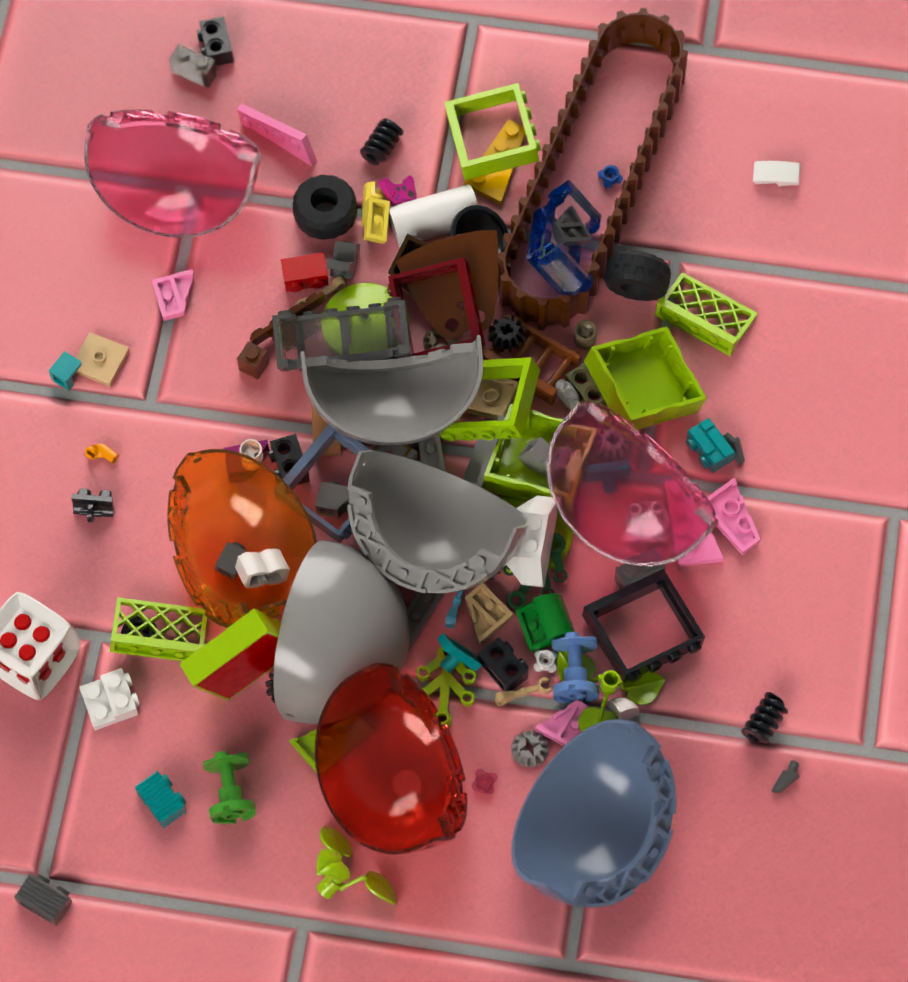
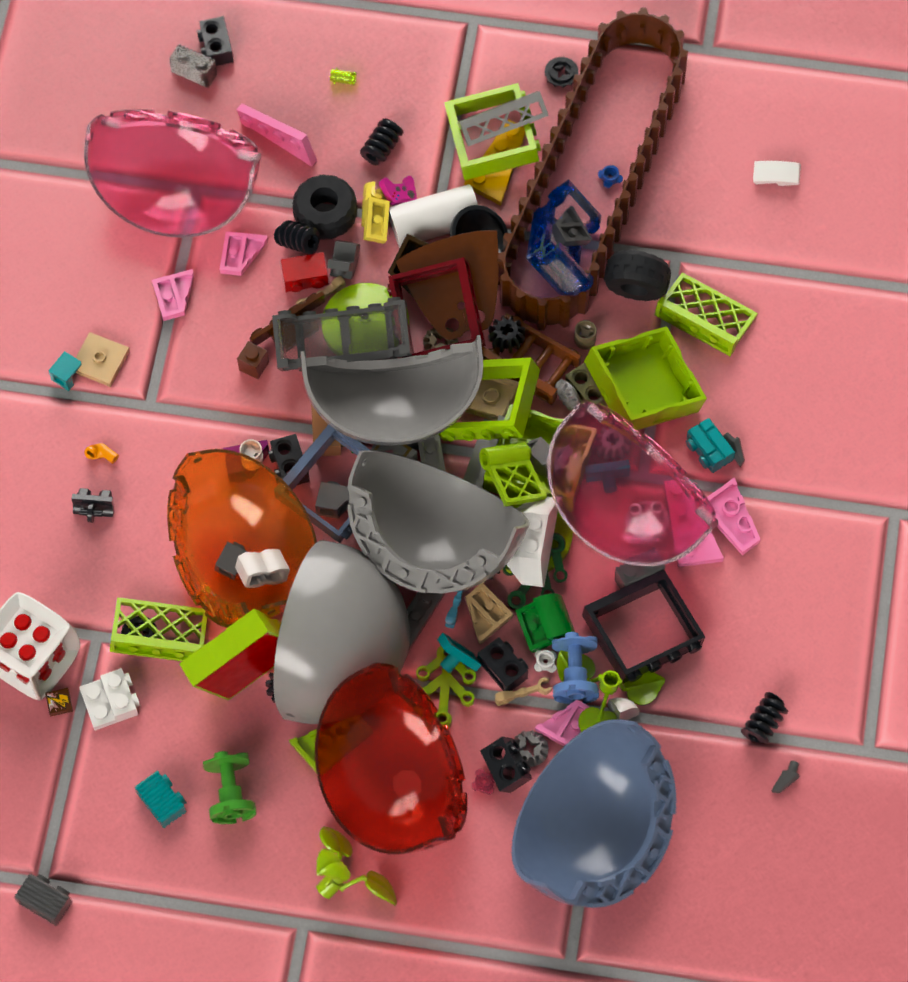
none -> tile [45,688,73,717]
none -> bright pink wing [219,231,268,276]
none -> black piece [274,220,320,255]
none -> clear neon green pin [330,67,357,86]
none -> light grey fence [457,91,549,146]
none -> lime piece [479,442,549,507]
none -> black brick [480,737,533,793]
none -> black gear [545,57,578,88]

